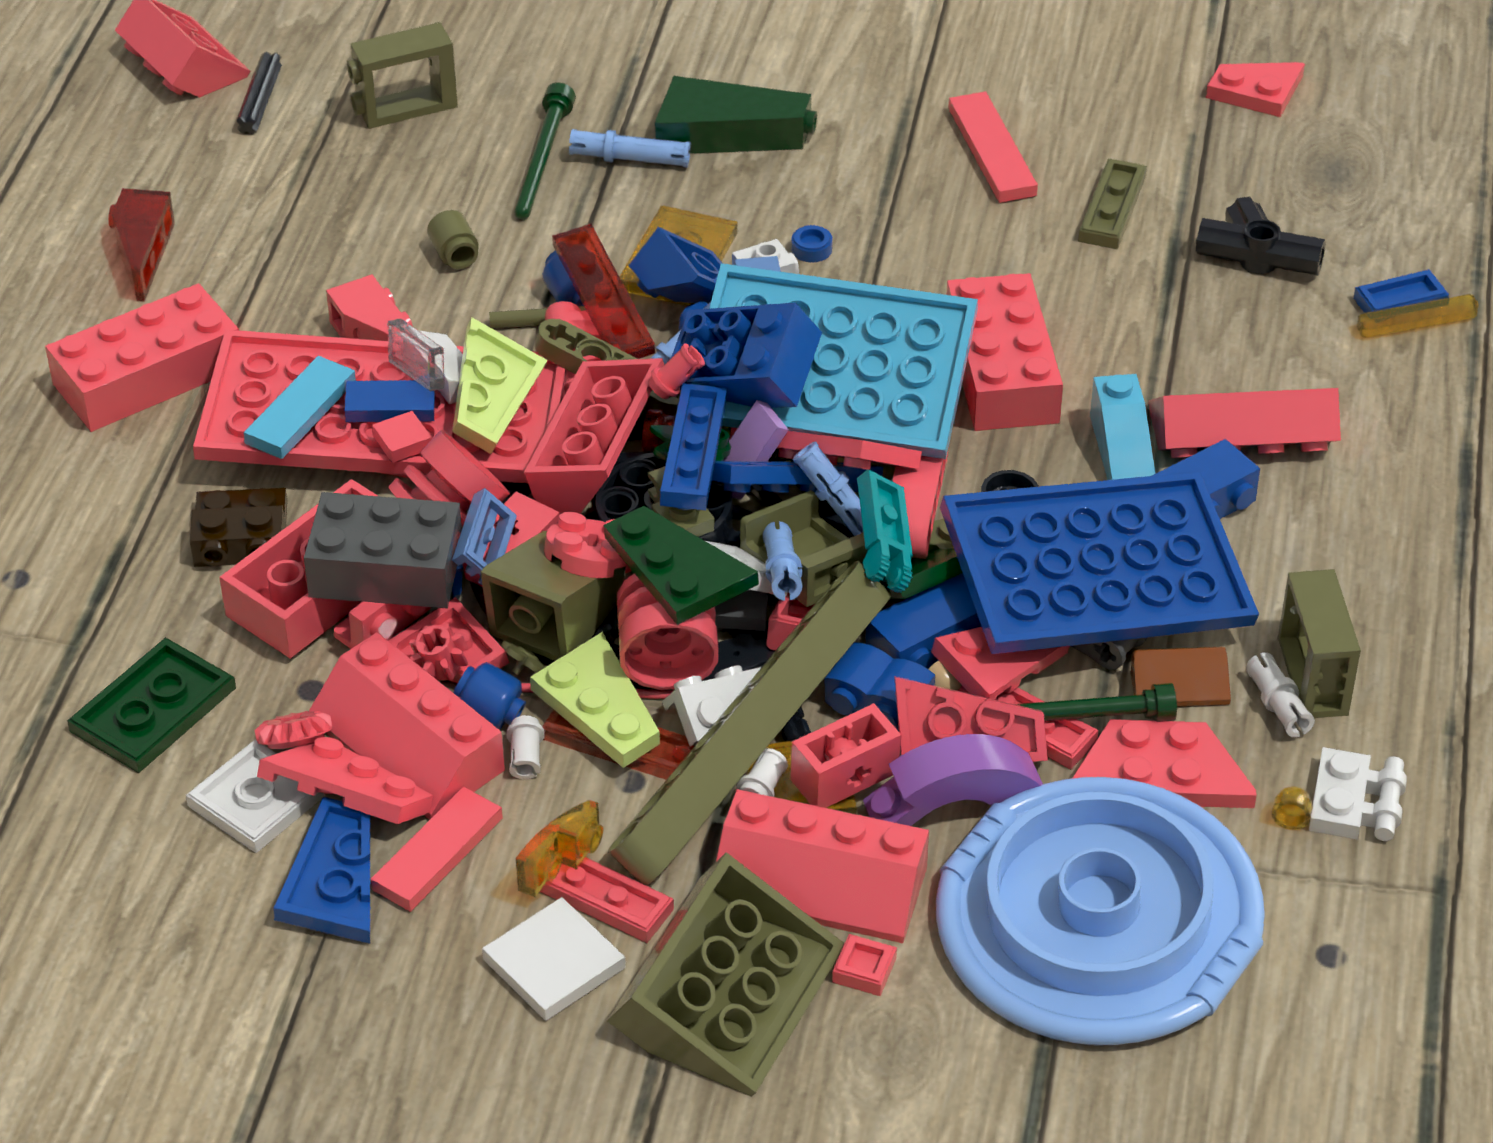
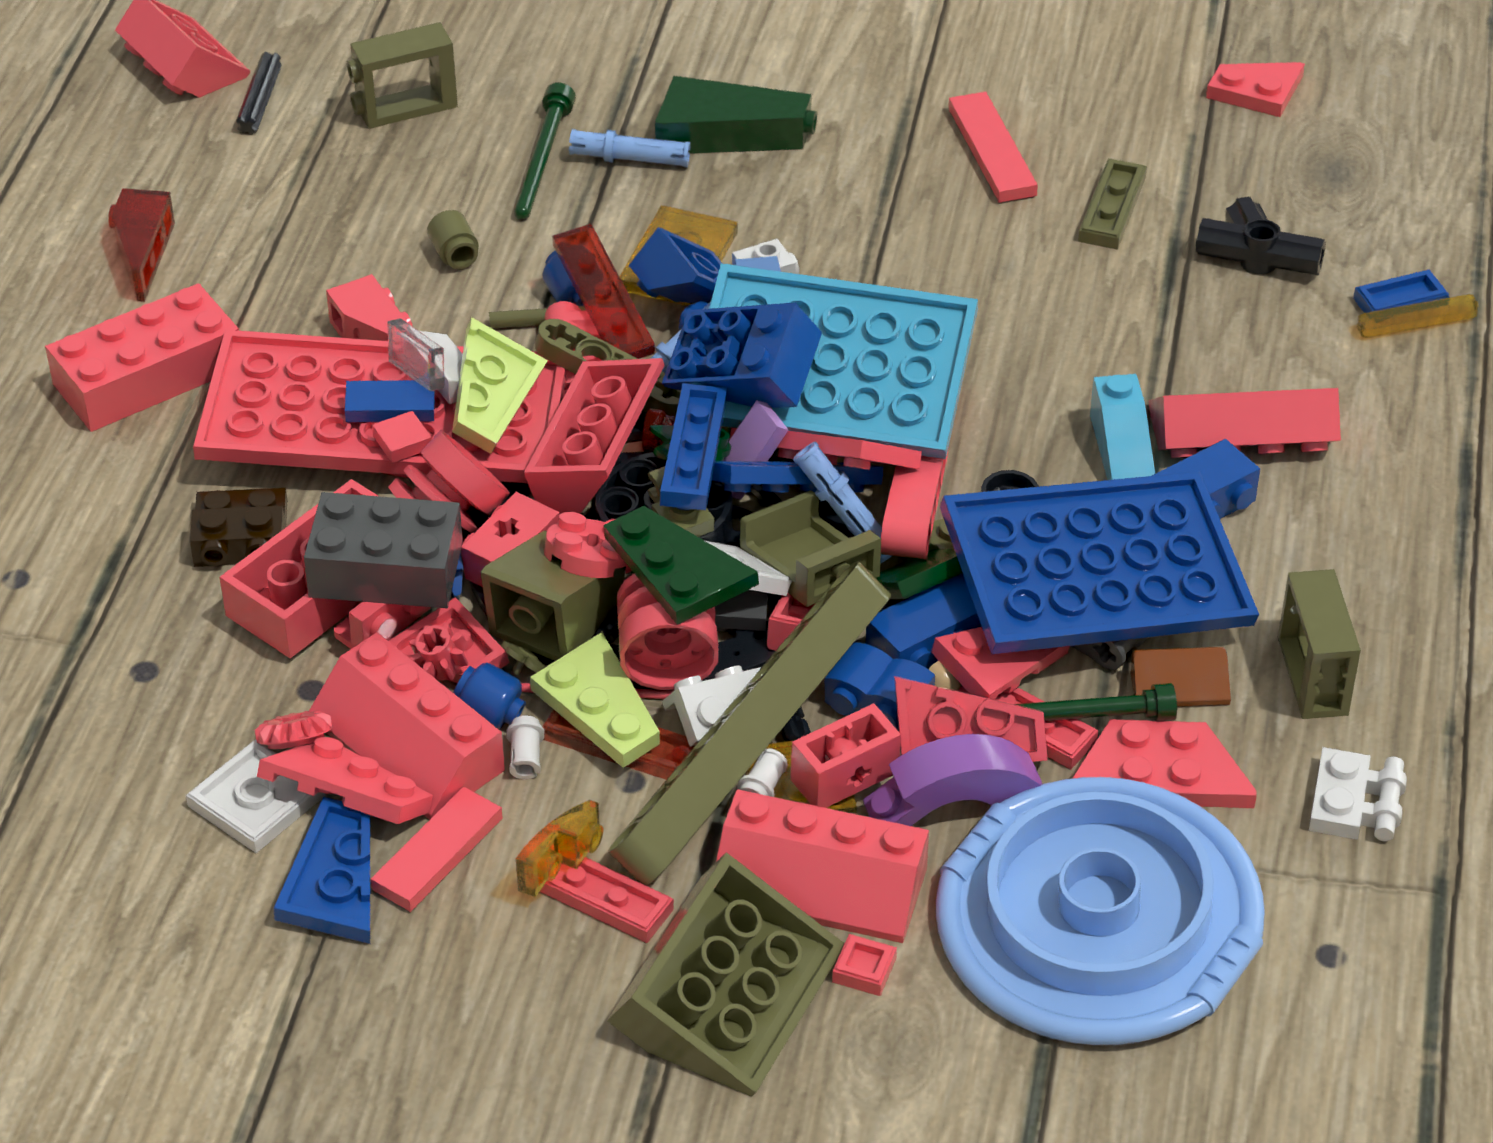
dark green tile [67,637,236,773] -> none
medium azure tile [244,356,356,459] -> none
medium blue tile [452,488,517,585] -> none
white tile [482,897,626,1021] -> none
coral pin [648,343,705,400] -> none
light blue pin [763,521,802,601] -> none
blue tile [792,225,832,263] -> none
teal hinge [857,469,913,593] -> none
coral brick [946,273,1063,431] -> none
white pin [1246,653,1315,737] -> none
clear yellow hinge [1272,786,1313,830] -> none

